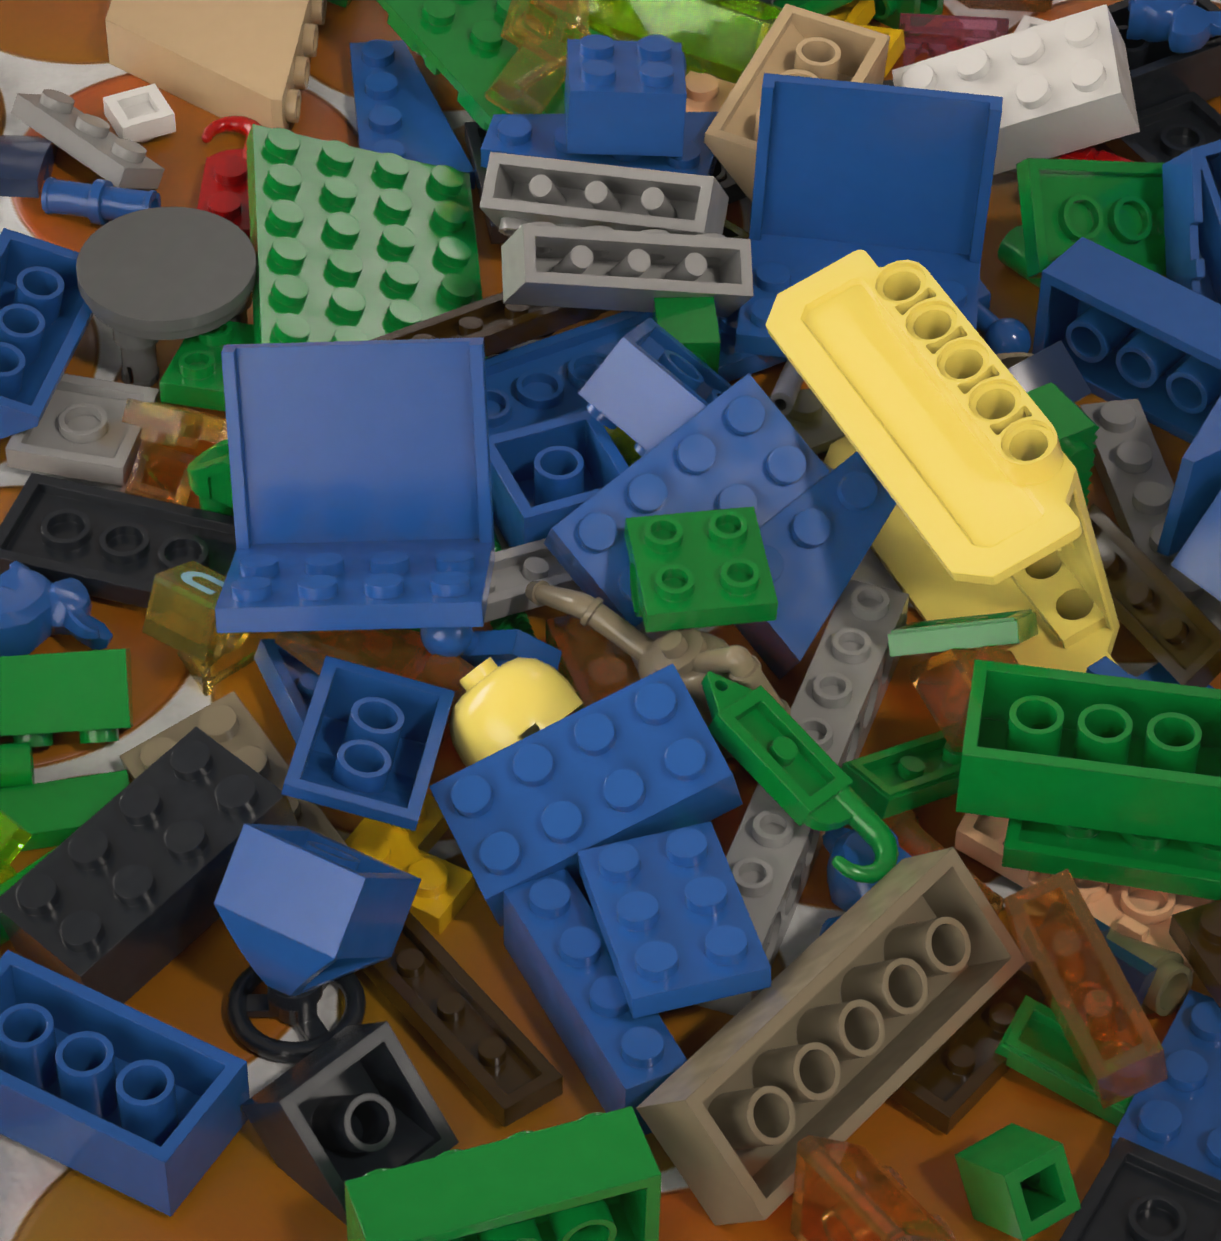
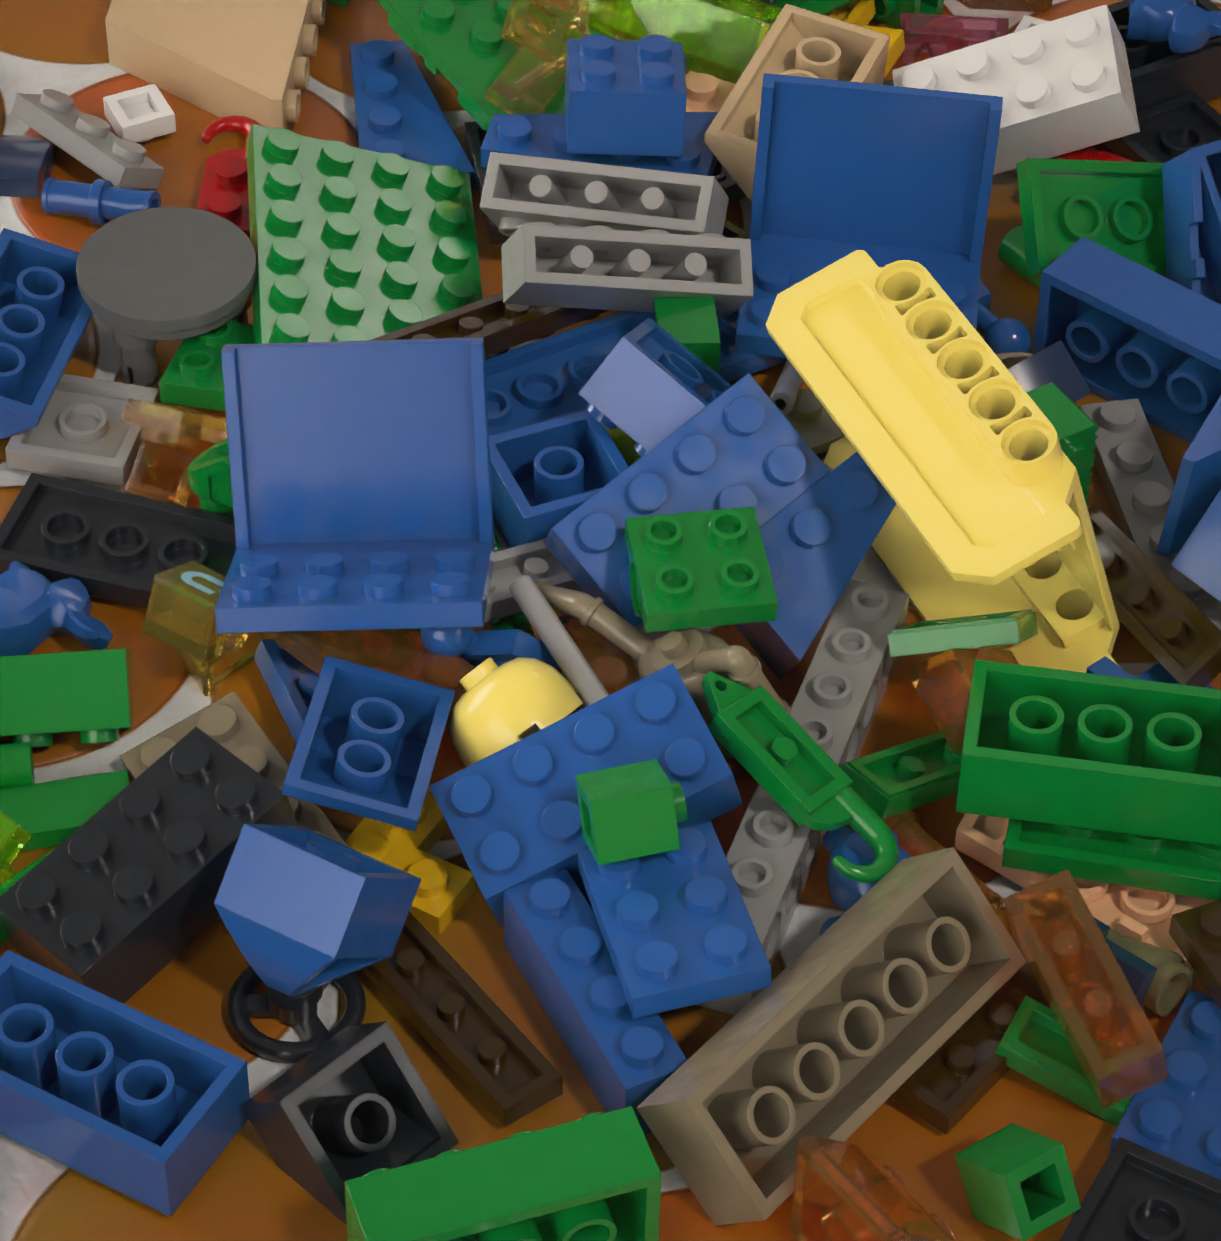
none -> light grey piece [509,575,609,707]
none -> green brick [575,759,687,866]

